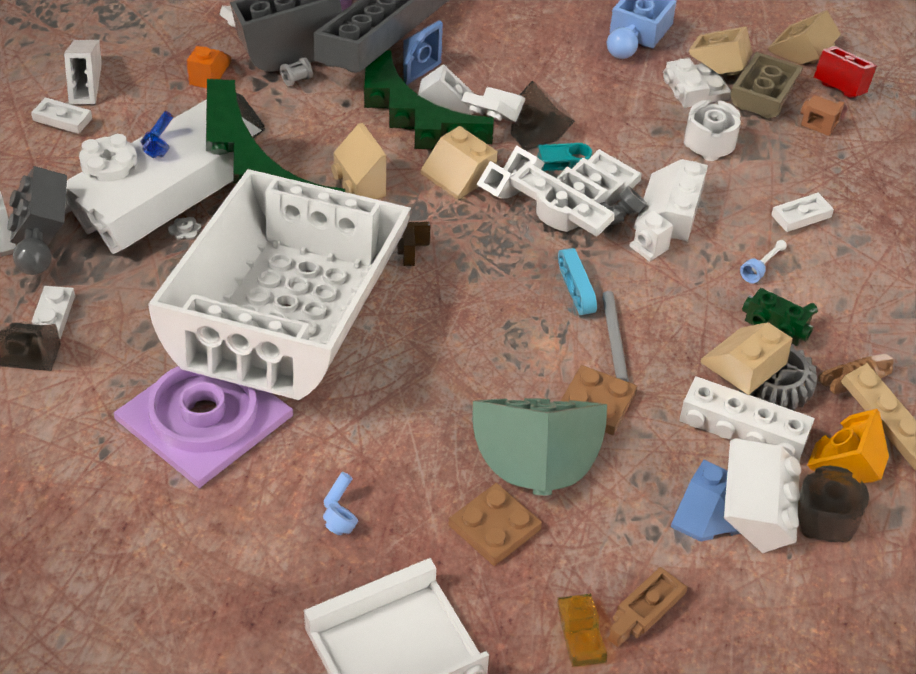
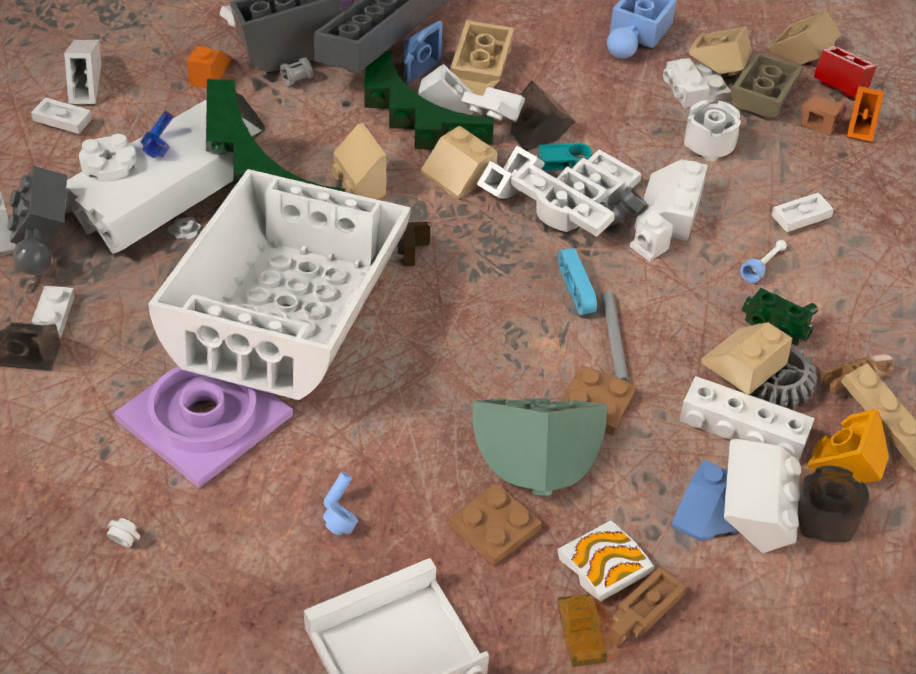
none -> white plate [106,518,140,548]
none -> tan slope [450,20,514,96]
none -> slope [557,520,655,602]
none -> orange slope [846,86,885,142]

